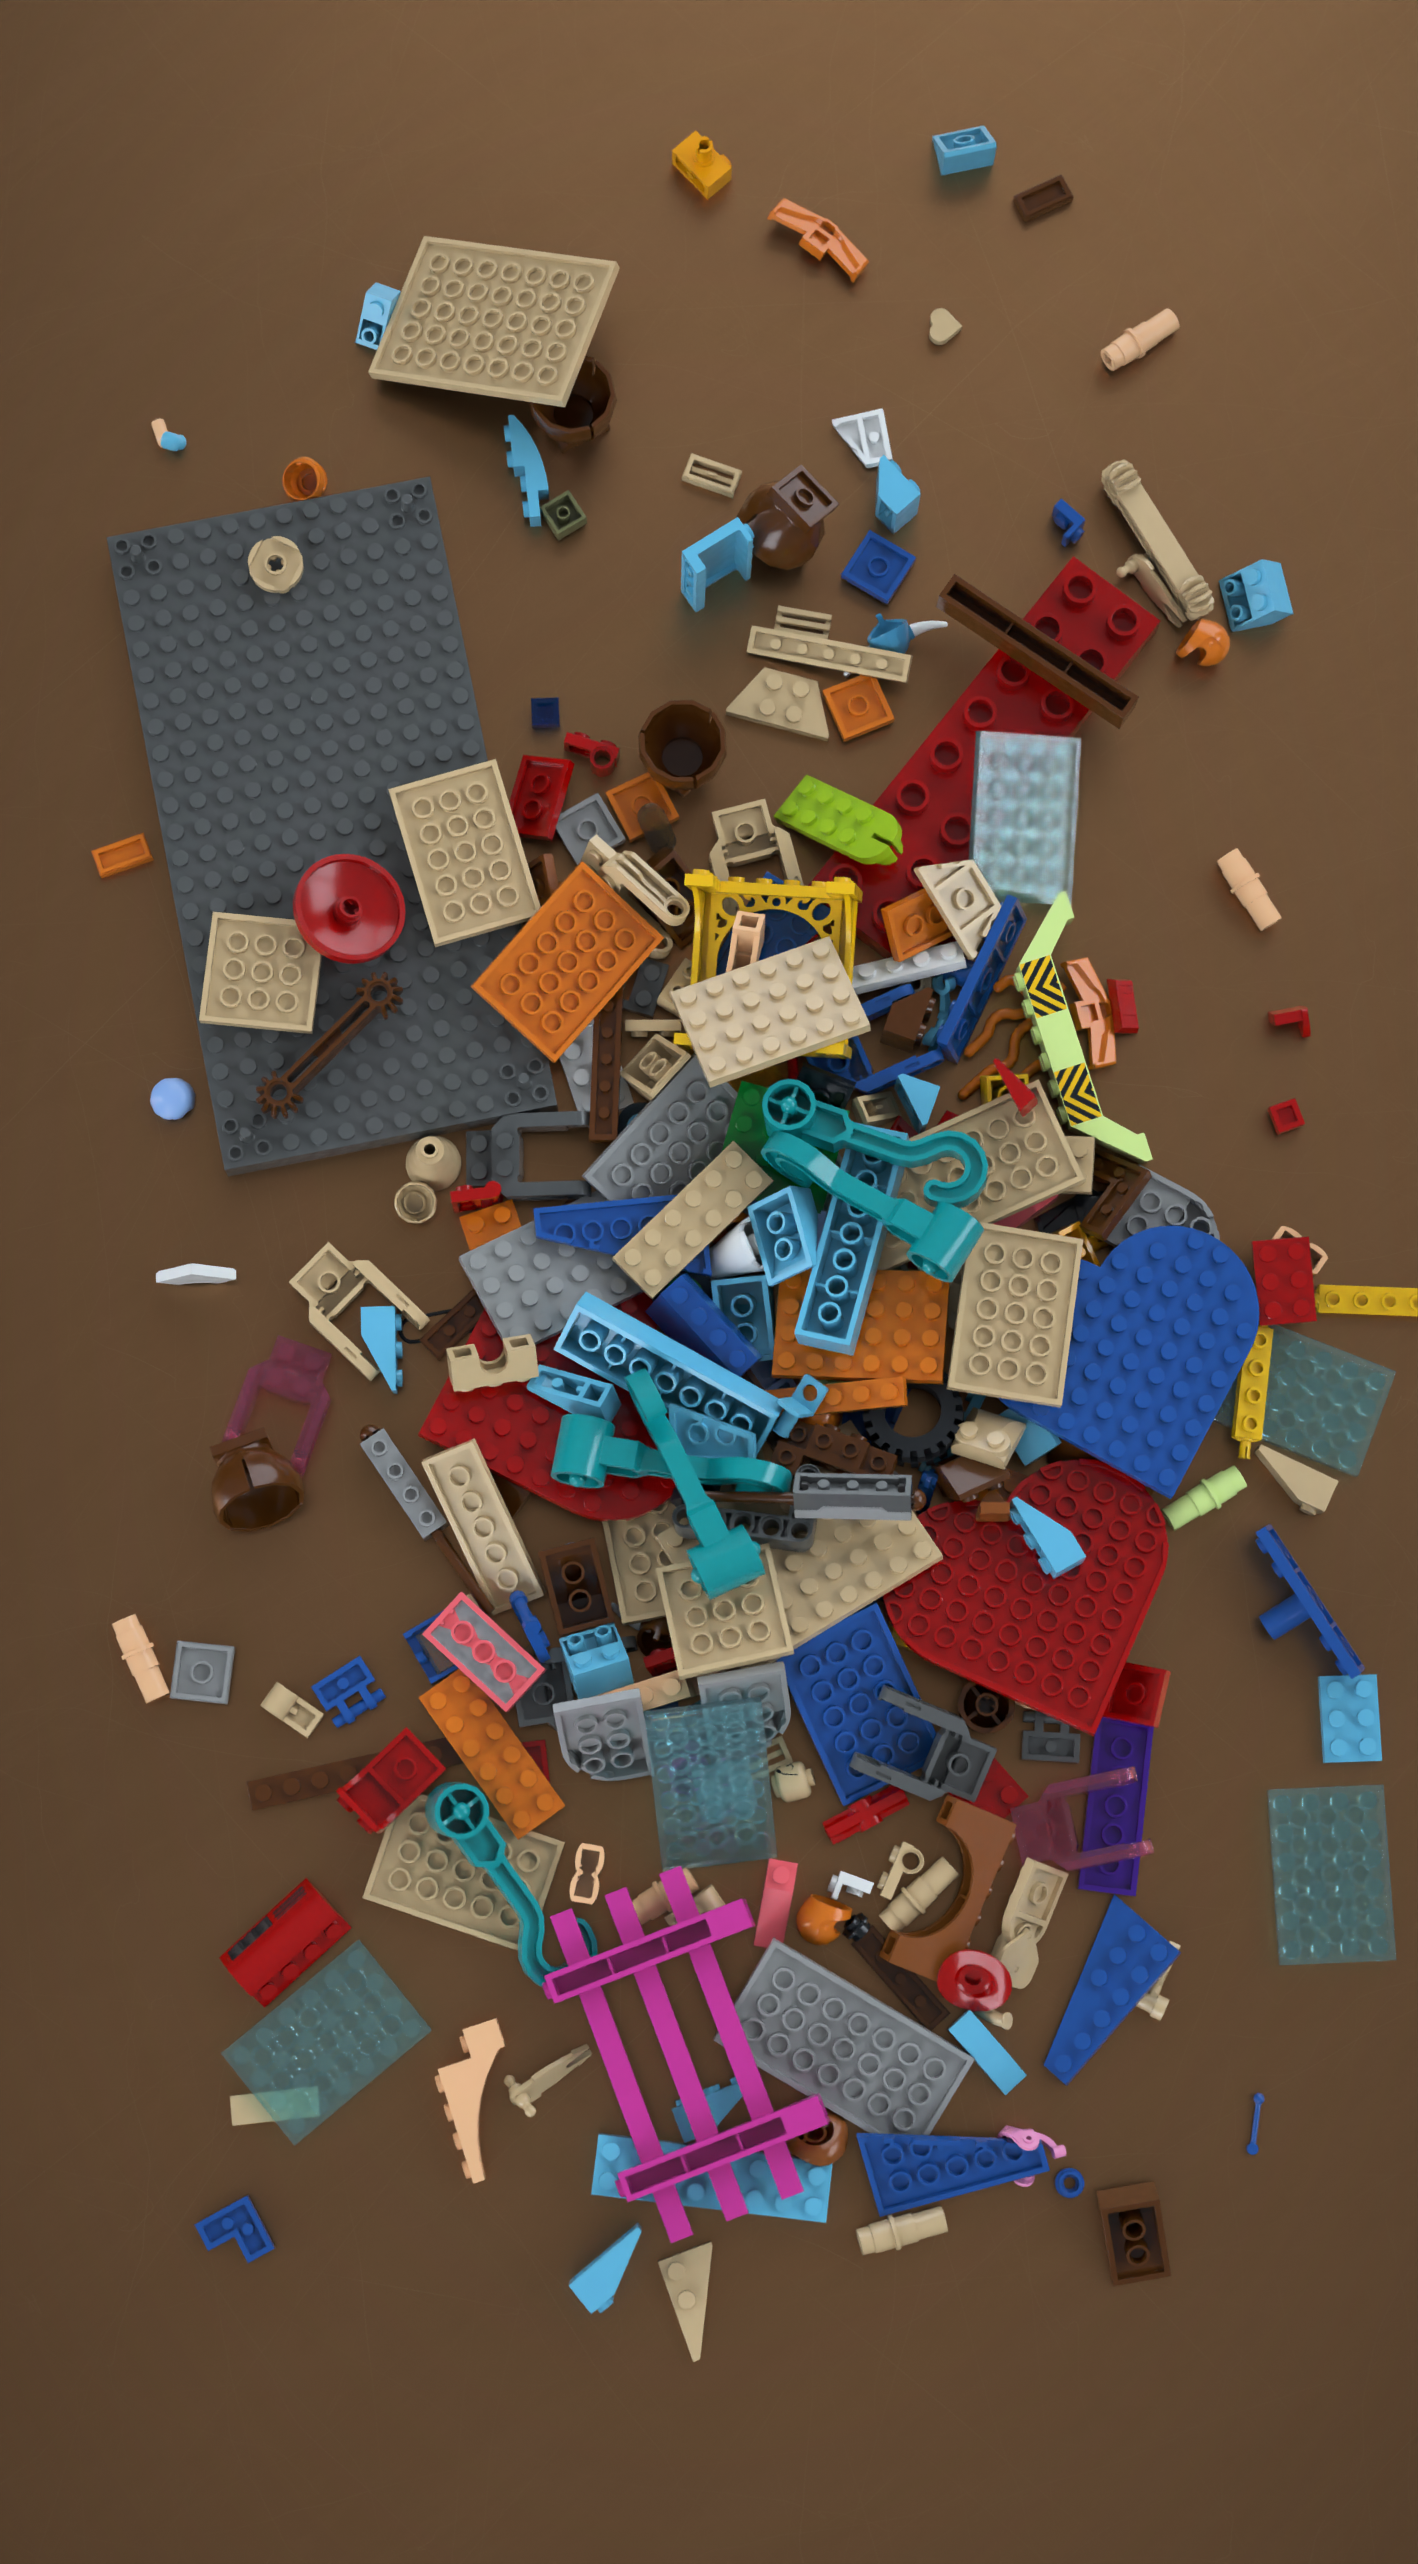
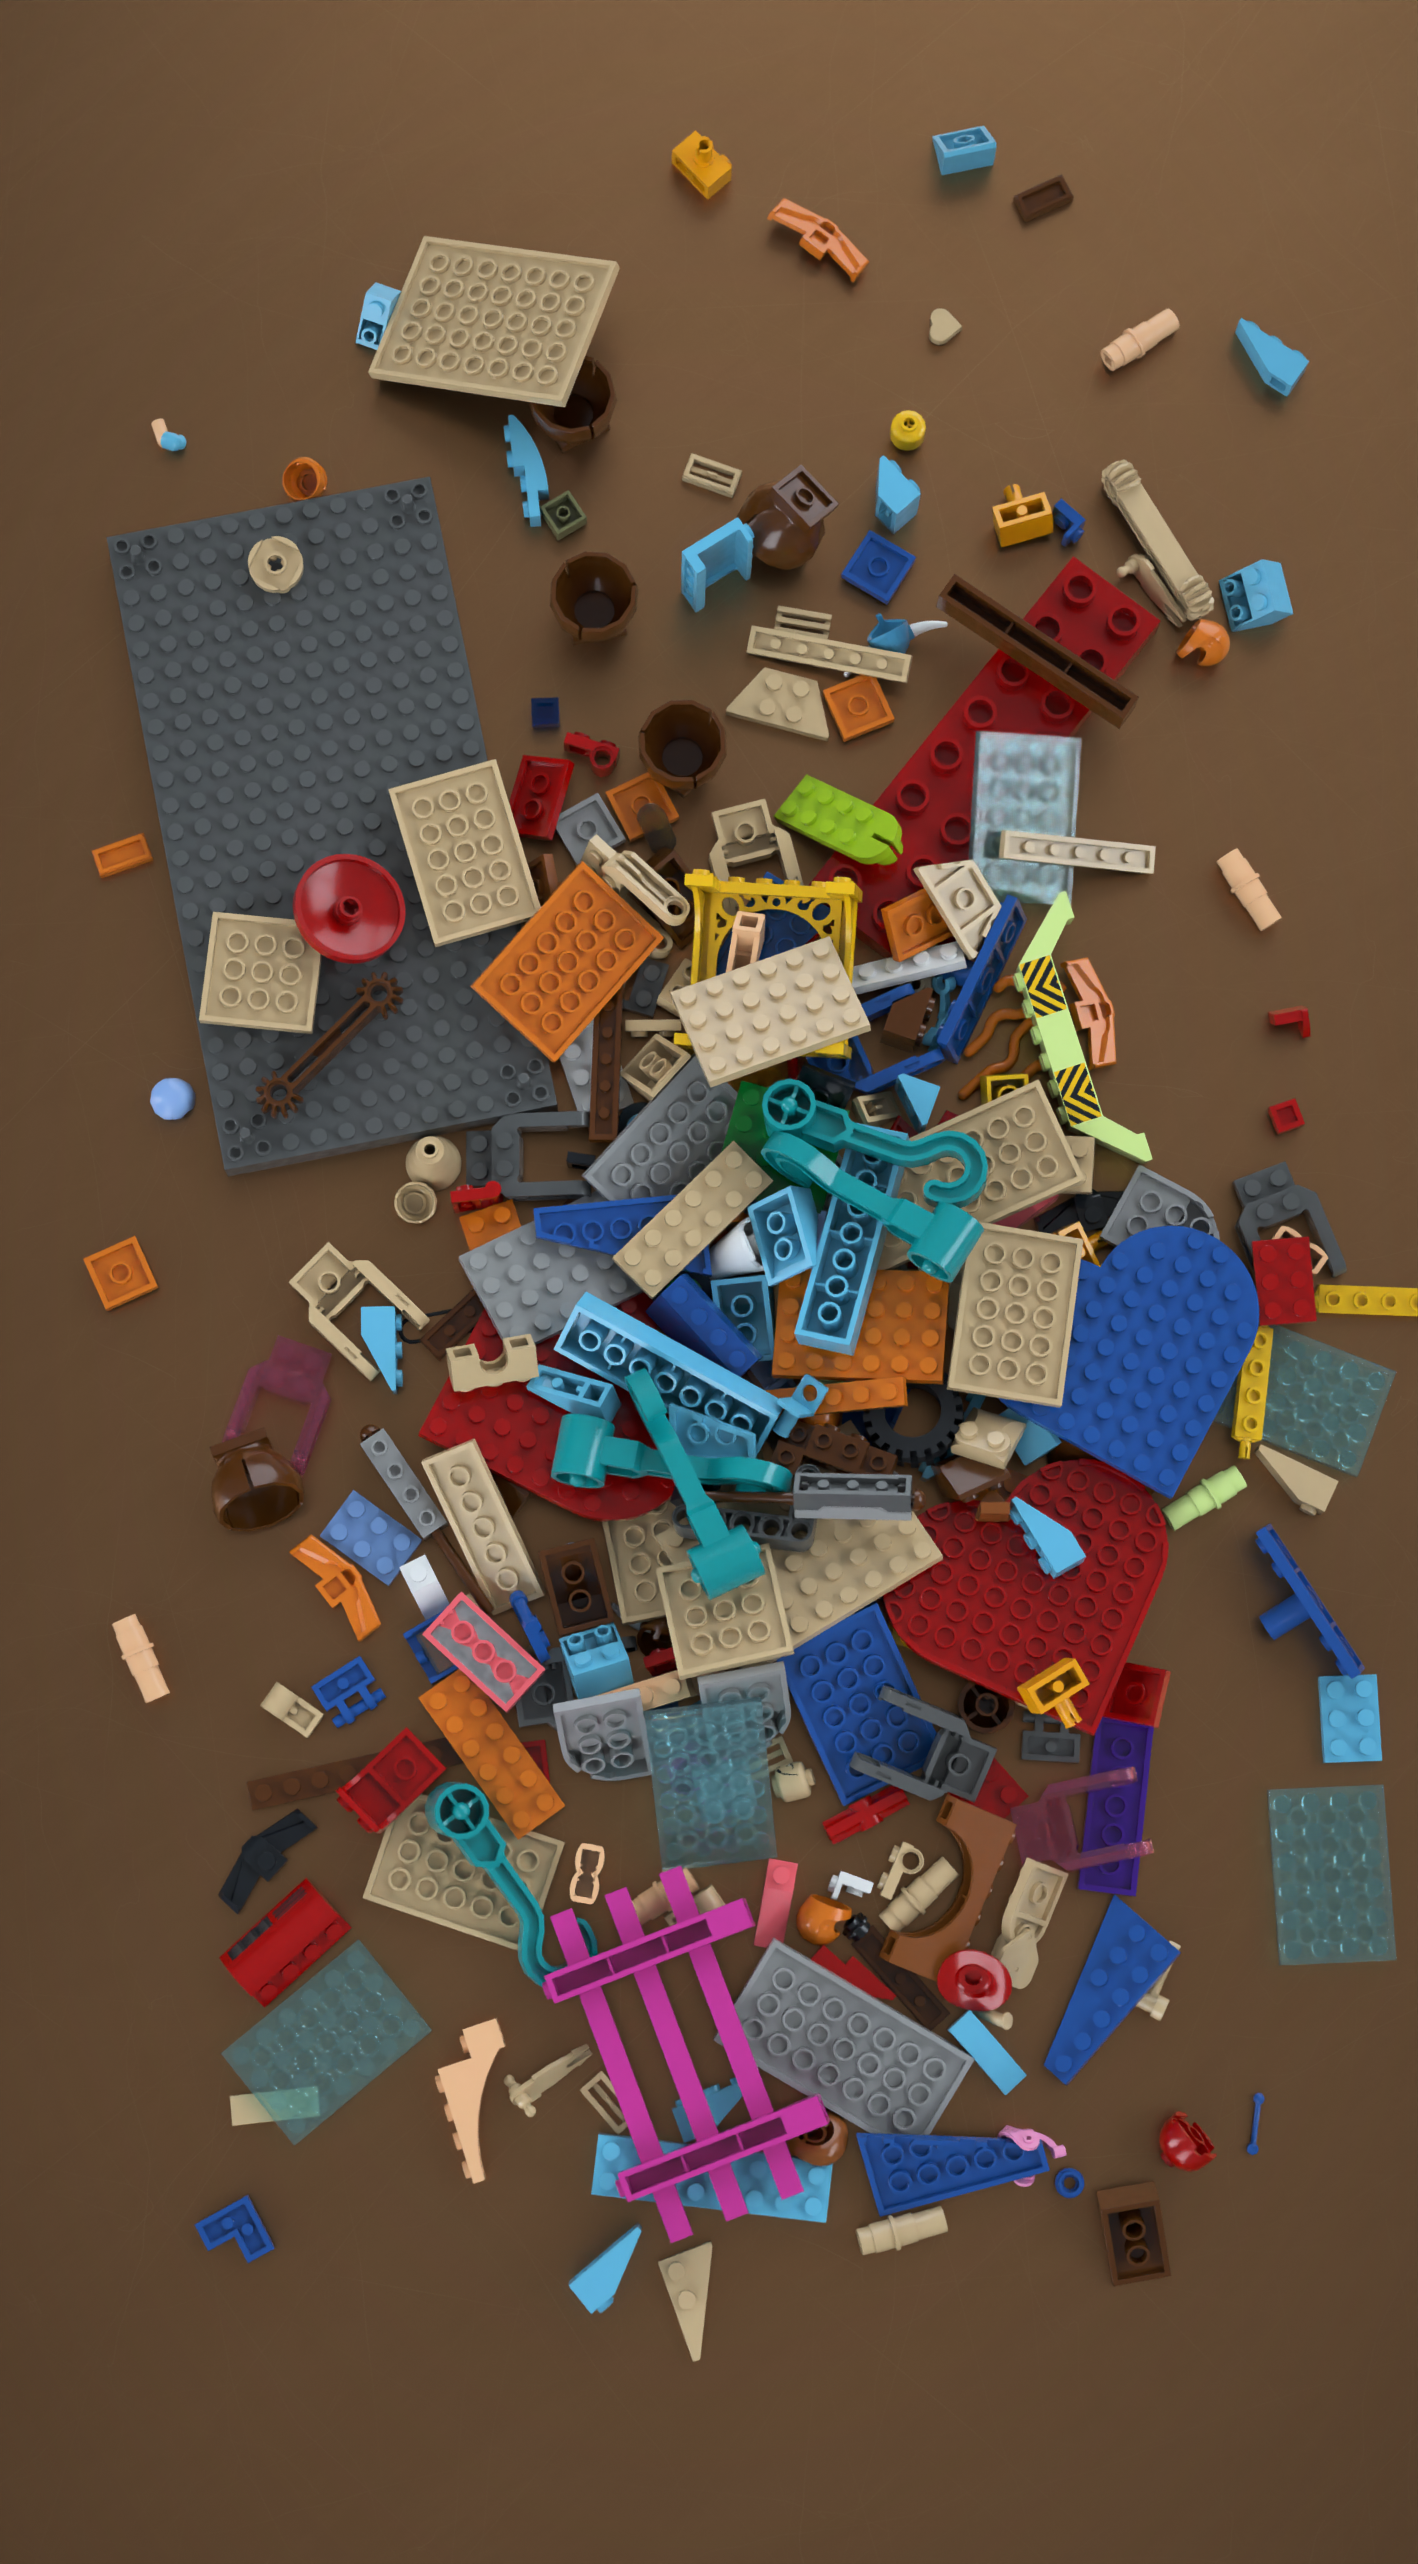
white tile [156,1263,236,1285] -> none
light grey plate [170,1640,235,1705] -> none
white wing [832,408,893,469] -> none
blue axle [916,1469,938,1514] -> none
red slope [993,1058,1038,1117] -> none
reddish brown plate [1079,1148,1152,1241] -> none
red tile [1107,979,1139,1034] -> none
none -> orange plate [83,1236,159,1311]
none -> black plate [218,1808,318,1915]
none -> orange plate [289,1534,381,1642]
none -> medium blue plate [320,1490,423,1586]
none -> white slope [399,1555,450,1620]
none -> reddish brown plate [550,552,638,646]
none -> black tile [566,1151,596,1170]
none -> tan tile [580,2070,628,2135]
none -> red slope [810,1945,896,2000]
none -> yellow head [890,410,926,451]
none -> light orange brick [992,484,1054,548]
none -> tan plate [999,830,1156,874]
none -> light orange brick [1017,1658,1090,1729]
none -> red cylinder [1159,2111,1217,2172]
none -> dark grey plate [1232,1161,1347,1278]
none -> medium azure slope [1235,318,1309,397]

